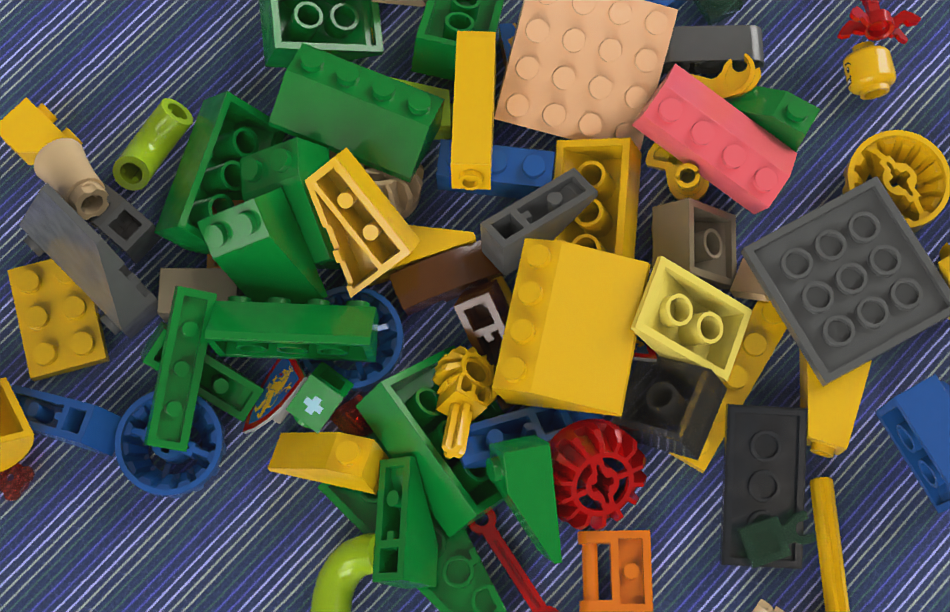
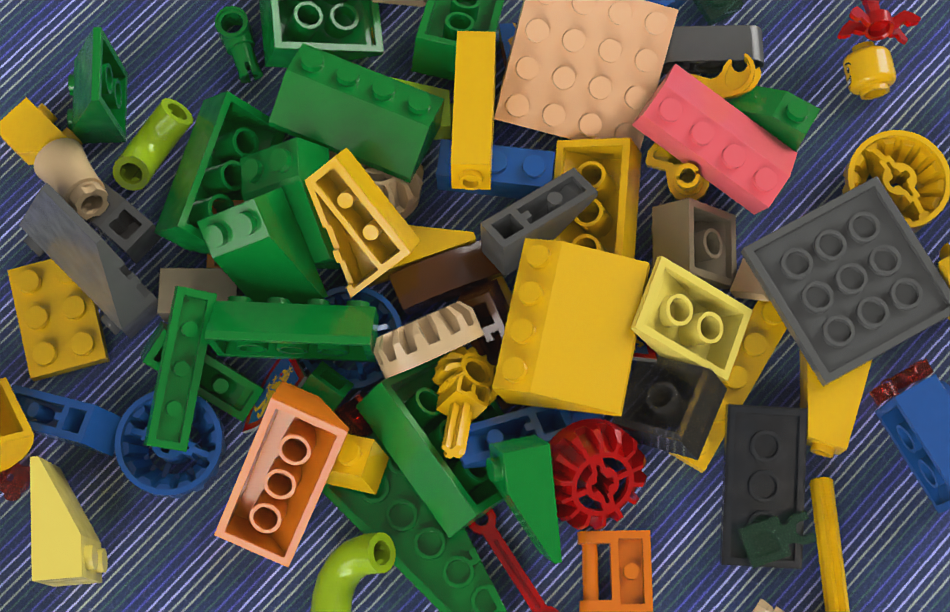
green slope [372,456,438,589] -> none
none -> light yellow slope [30,456,108,587]
none -> green slope [67,27,128,144]
none -> orange slope [214,380,349,568]
none -> green pin [215,6,263,83]
none -> tan gear [373,301,484,378]
none -> clear red arm [869,359,934,406]

